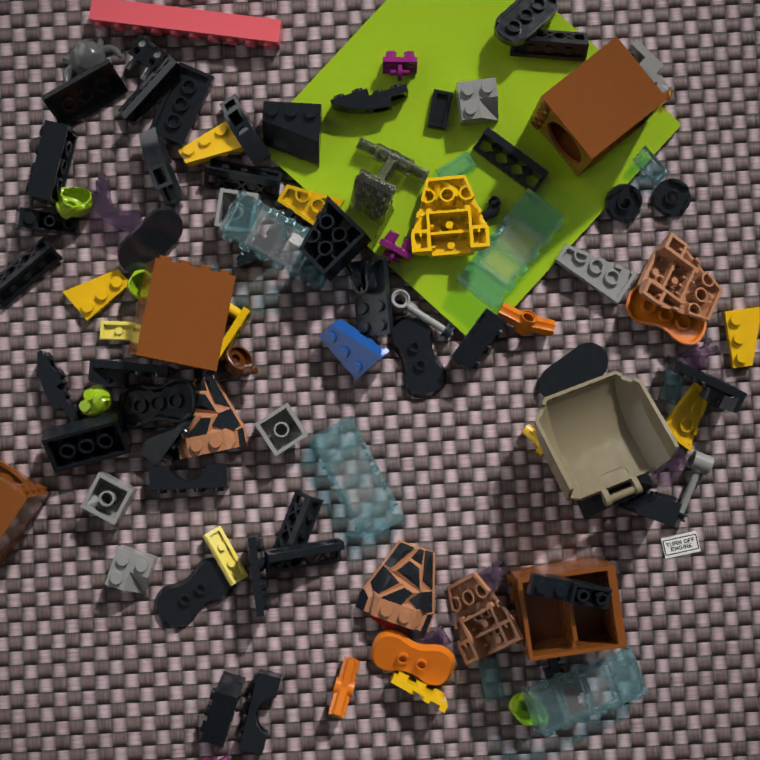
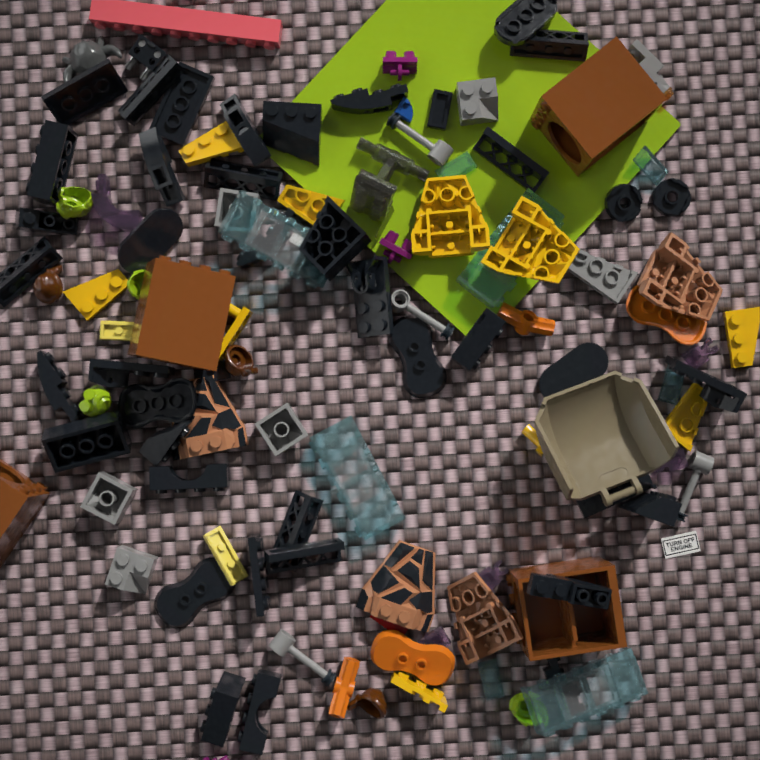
blue wedge [319,319,390,380] -> none
black arm [482,196,501,221] -> none
none -> reddish brown hat [33,265,63,304]
none -> light grey piece [269,629,336,686]
none -> reddish brown hat [347,687,387,719]
none -> light grey piece [386,112,454,167]
none -> blue tile [395,97,413,123]
none -> yellow wedge [481,196,580,284]

